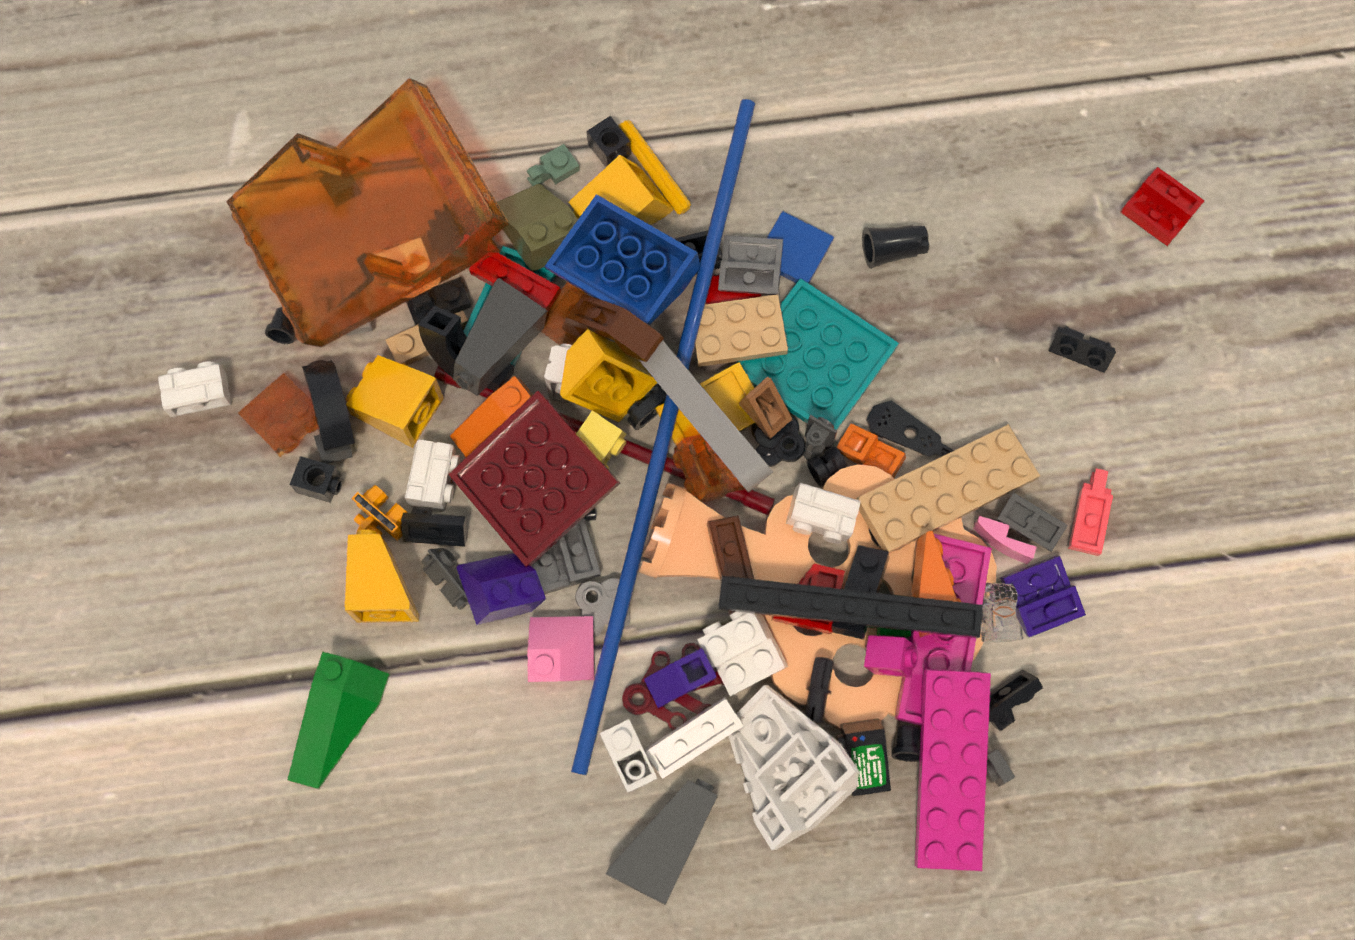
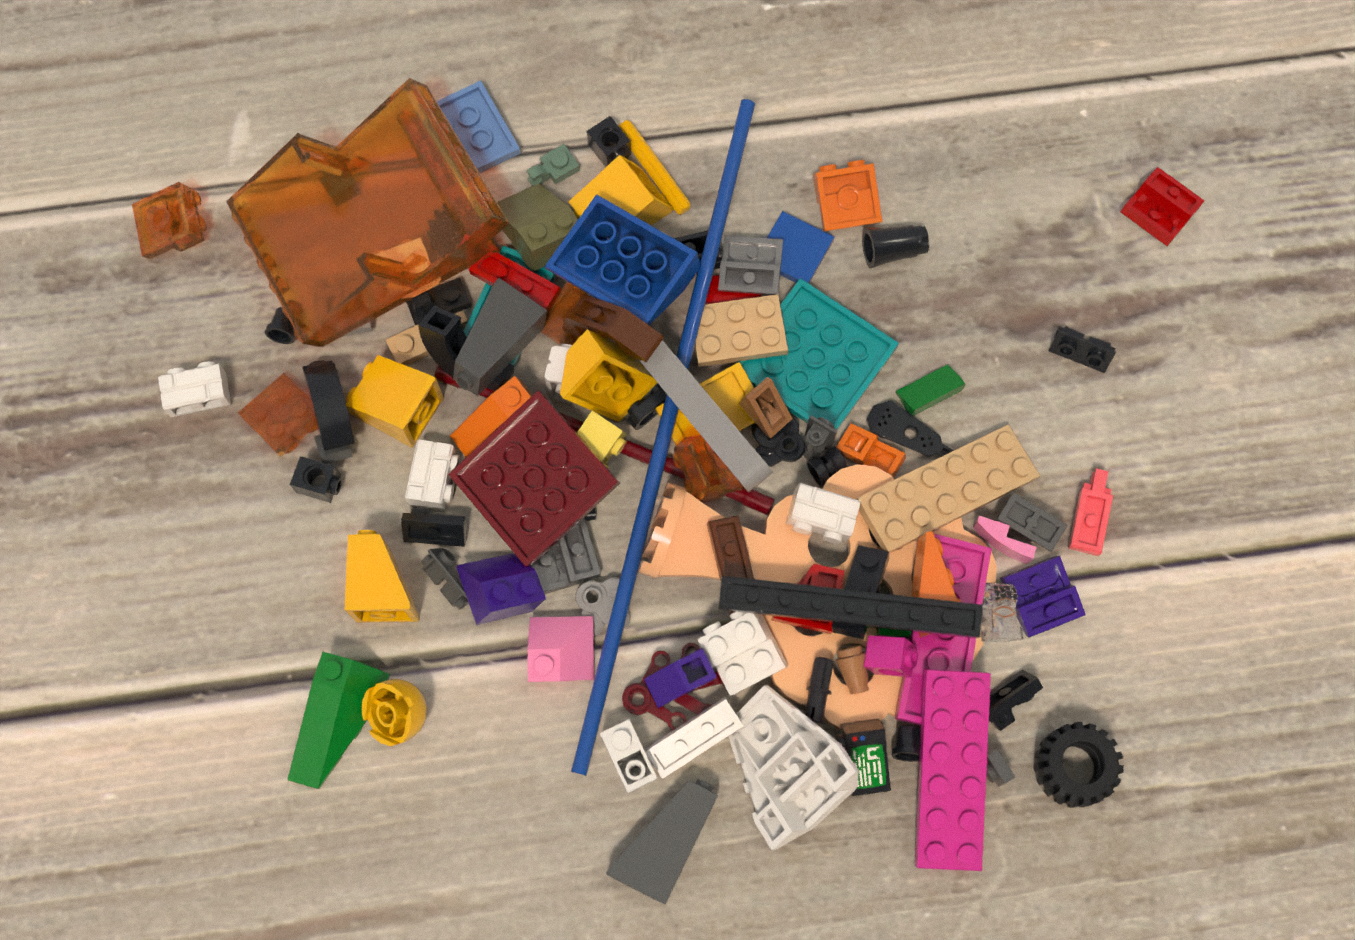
light orange hips [351,485,408,541] -> none
none -> clear orange plate [132,182,207,260]
none -> yellow cylinder [362,679,427,746]
none -> medium blue plate [404,80,521,191]
none -> orange plate [813,160,882,232]
none -> medium nougat cone [835,645,869,694]
none -> green slope [895,364,966,416]
none -> black tyre [1034,722,1124,808]

